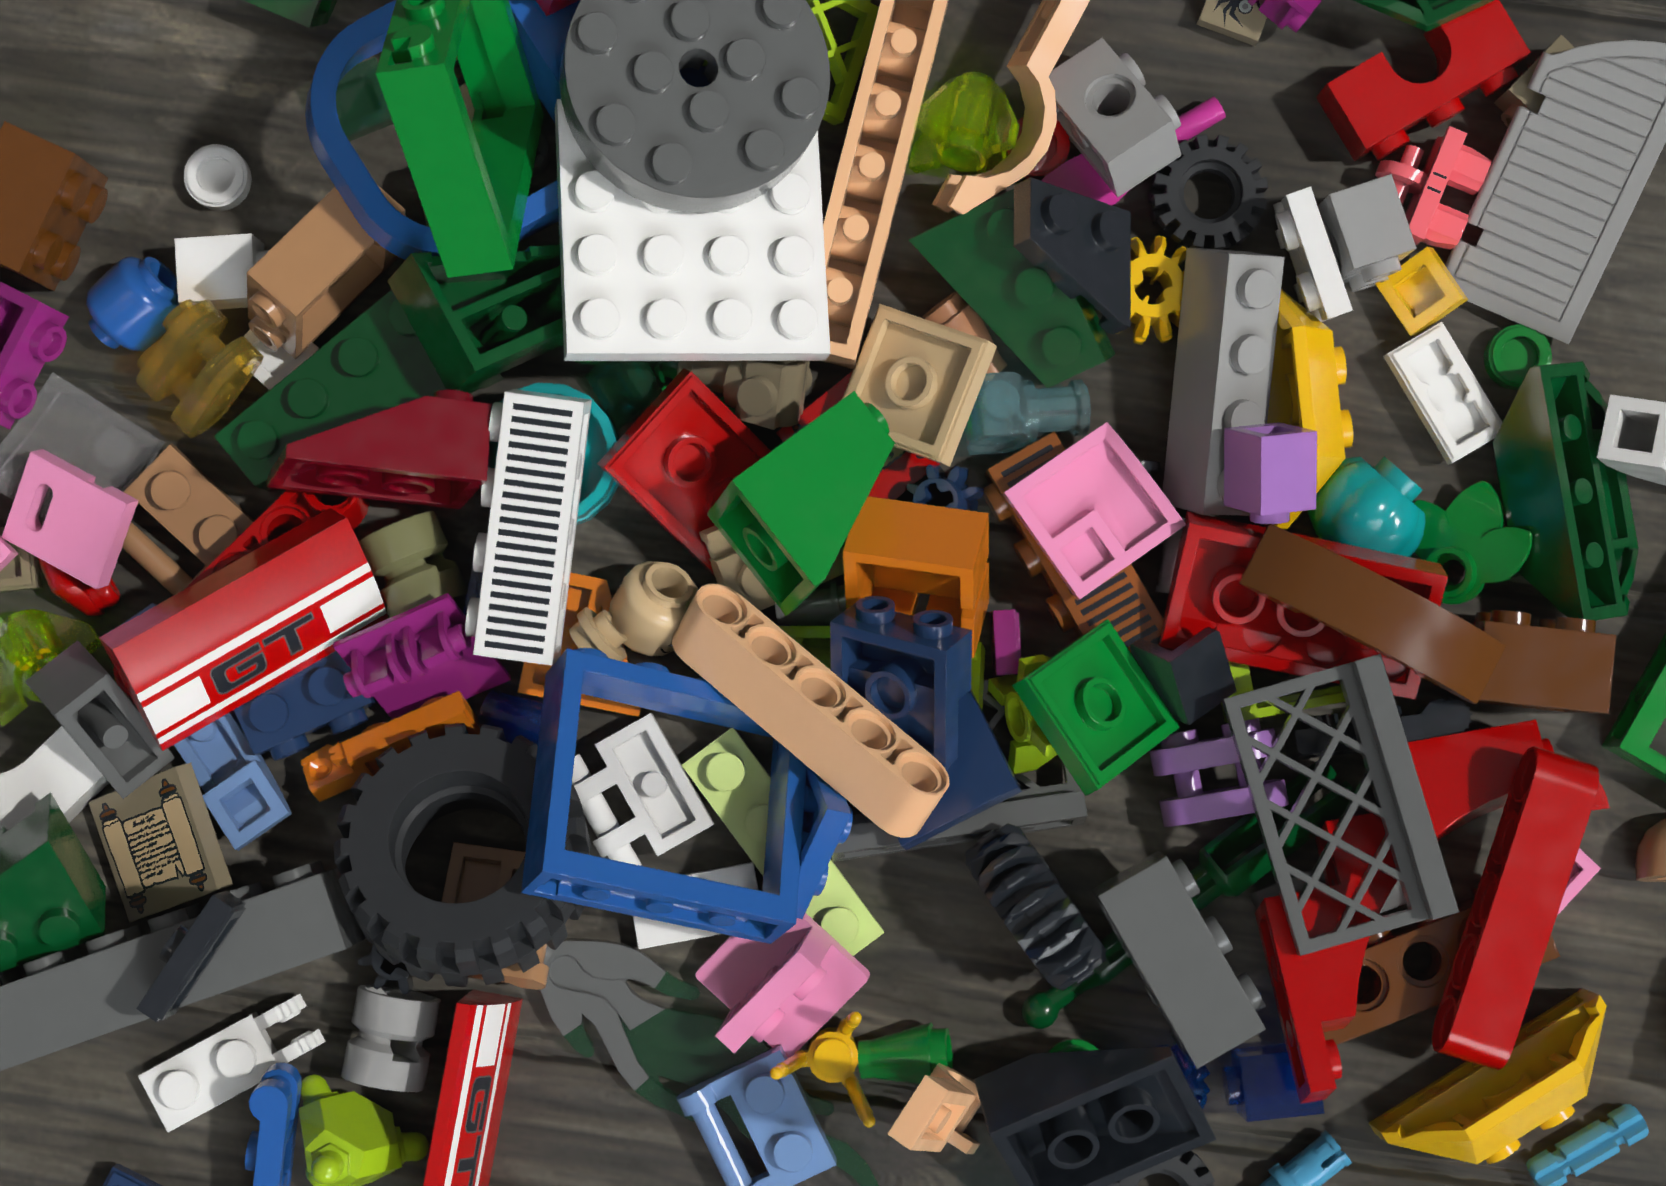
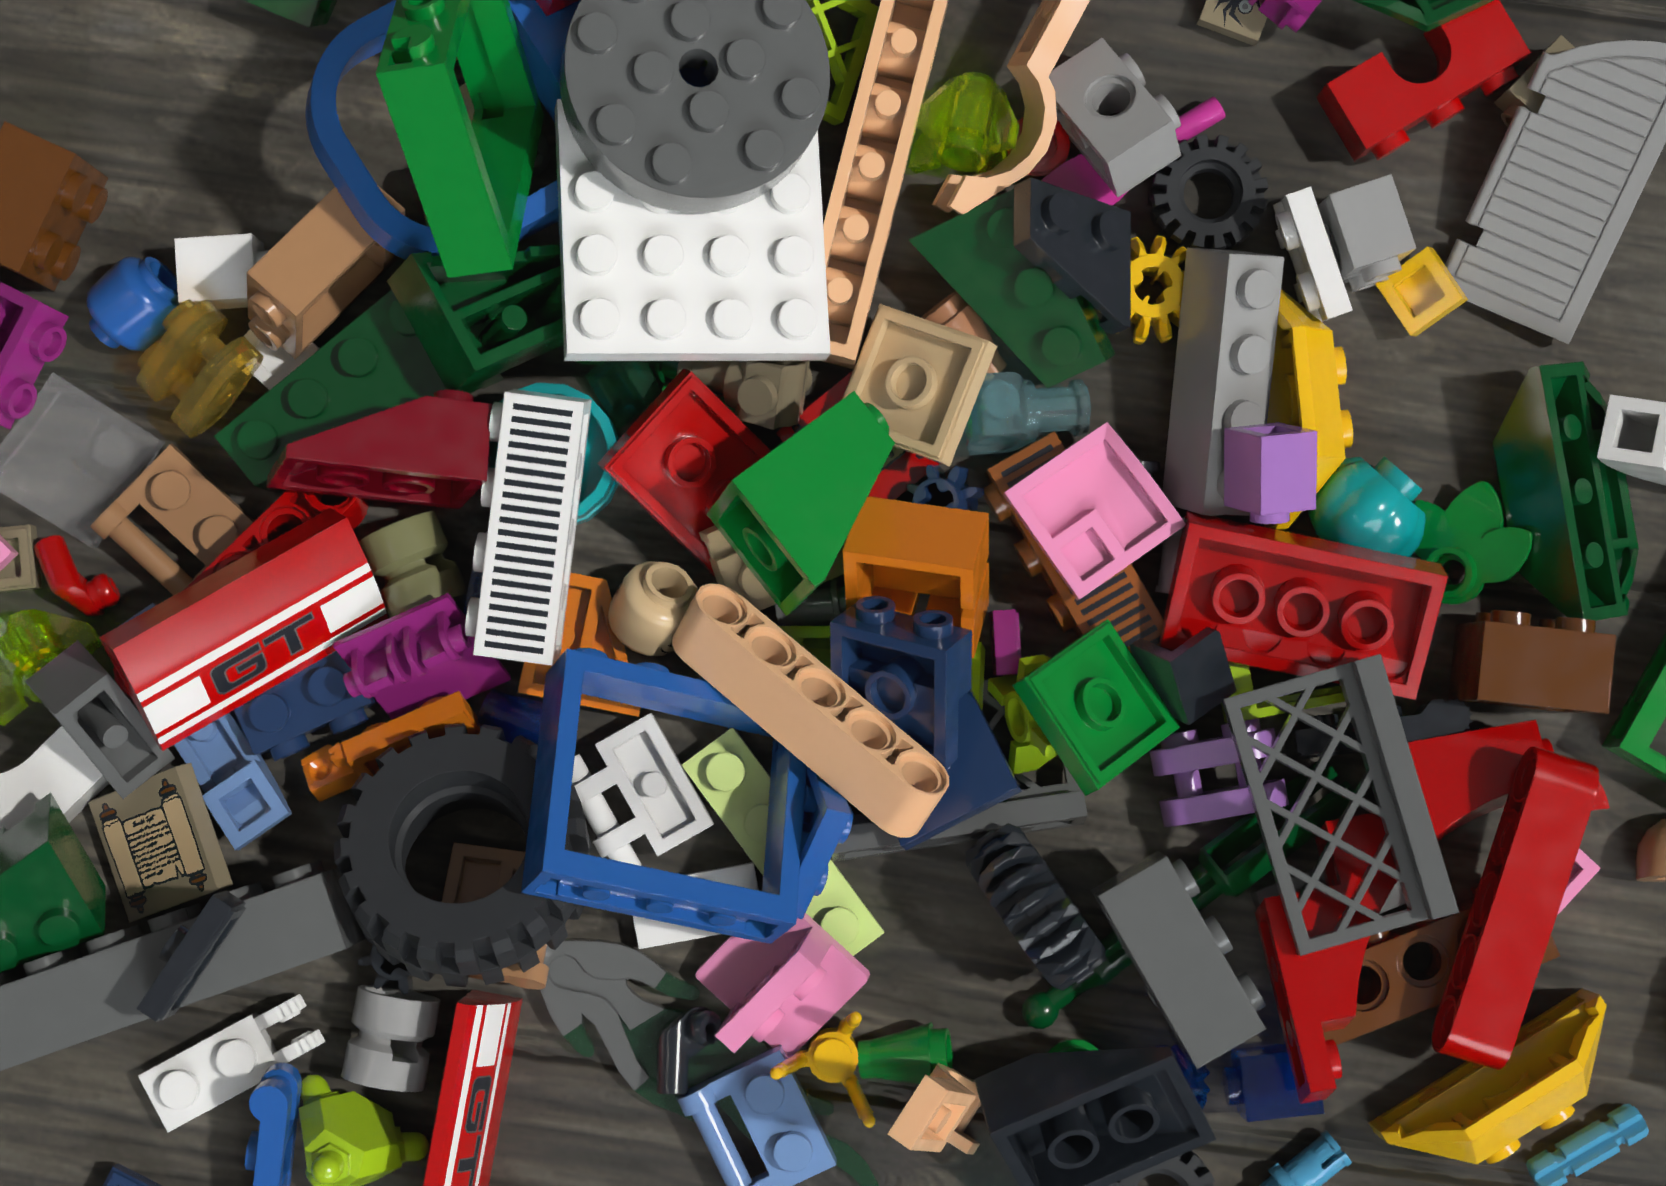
bright pink piece [1,449,139,589] -> none
white tile [184,144,252,211] -> none
clear green plate [336,57,393,141] -> none
tan plate [569,607,628,661] -> none
reddish brown slope [1238,524,1507,704] -> none
coral hips [1375,126,1492,250] -> none
white plate [1383,322,1502,465] -> none
green tile [1483,324,1552,390] -> none
none -> black arm [656,1006,722,1094]

